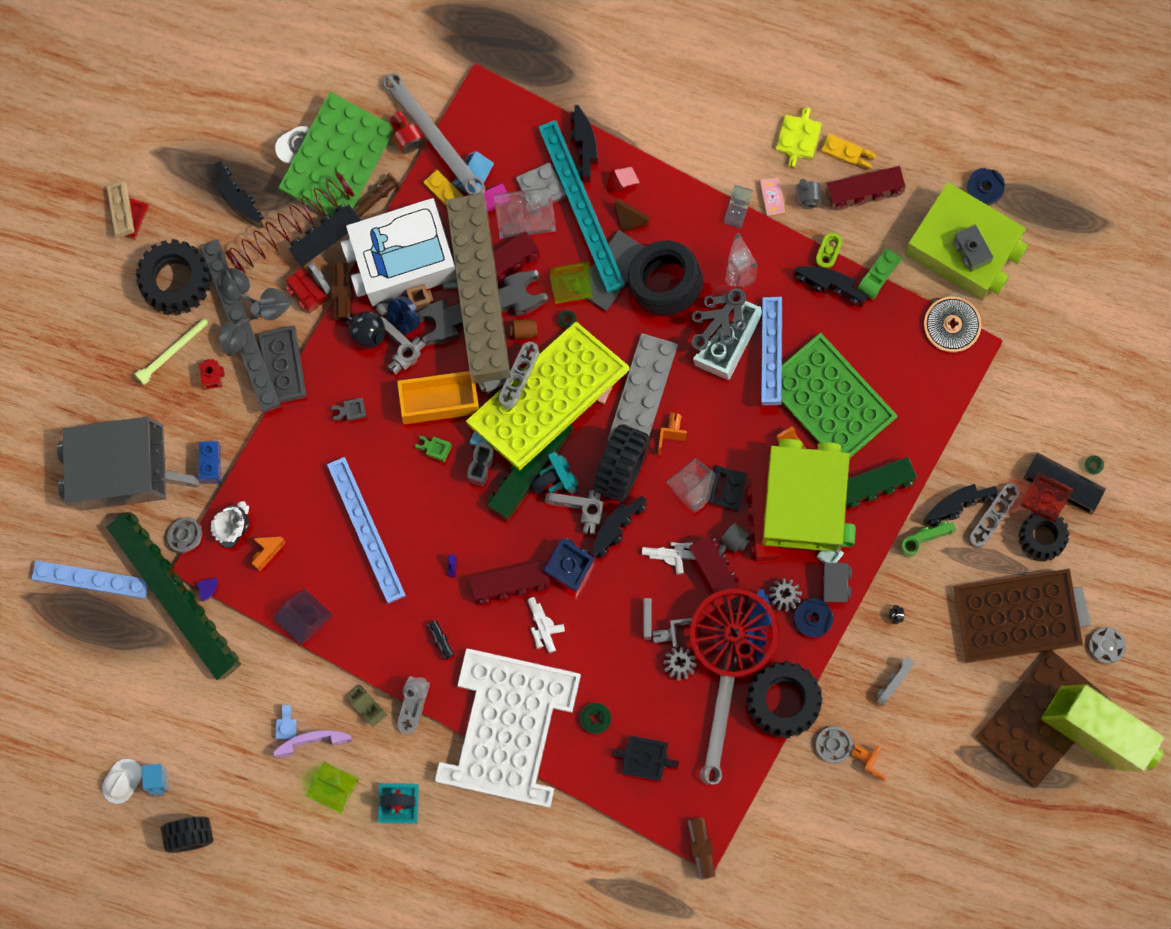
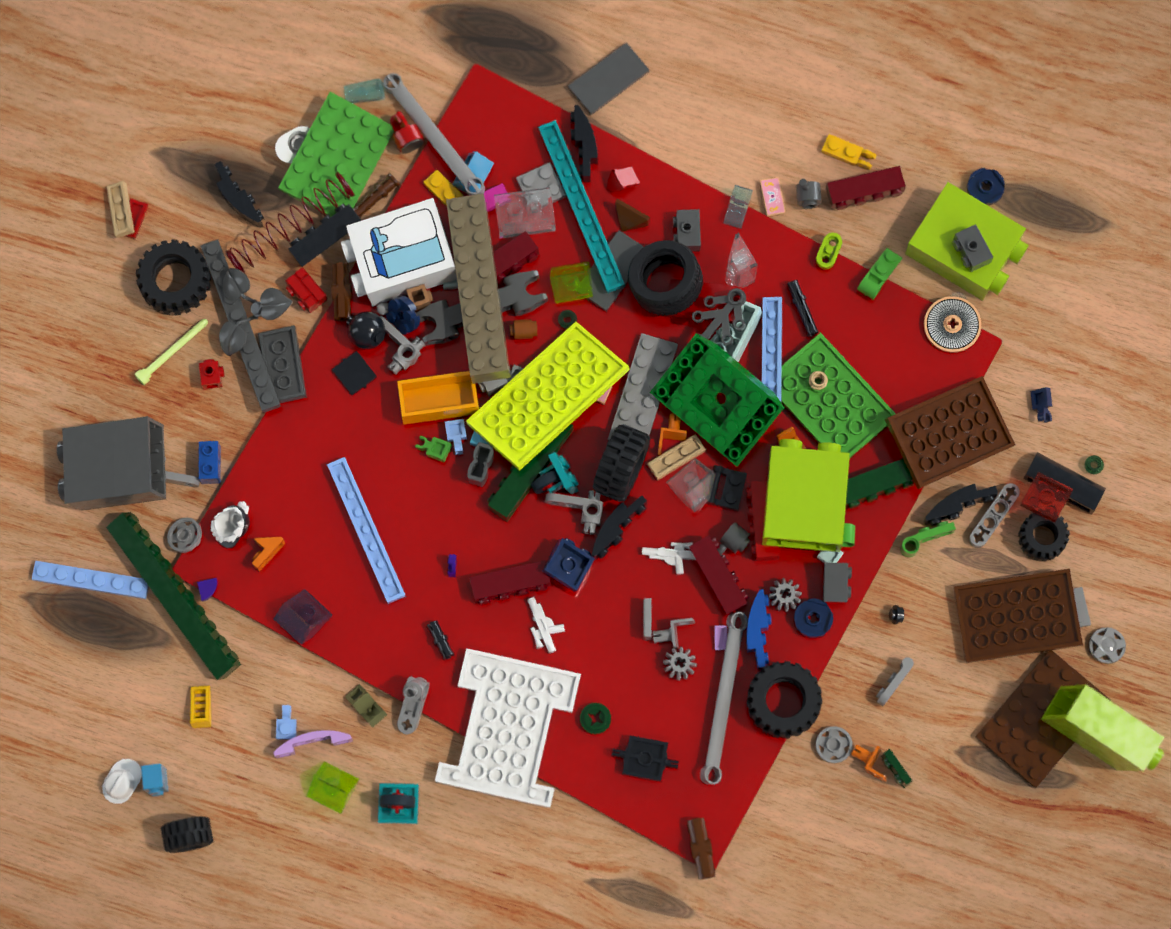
light grey wheel [307,262,331,295] -> none
dark grey plate [331,398,367,421] -> none
light grey beam [499,342,539,409] -> none
red piece [690,588,780,678] -> none
neon yellow plate [776,107,822,168] -> none
black slope [793,266,867,307] -> none
none -> yellow slope [190,686,212,728]
none -> black piece [332,351,377,396]
none -> clear light blue slope [344,78,385,103]
none -> light blue plate [445,419,467,455]
none -> dark grey tile [568,42,650,115]
none -> tan tile [647,434,706,481]
none -> green slope [650,333,785,466]
none -> dark grey brick [673,209,701,251]
none -> black pin [787,280,819,337]
none -> tan plate [809,371,828,390]
none -> dark green plate [881,749,913,788]
none -> reddish brown plate [885,376,1015,489]
none -> dark blue plate [1030,387,1053,423]

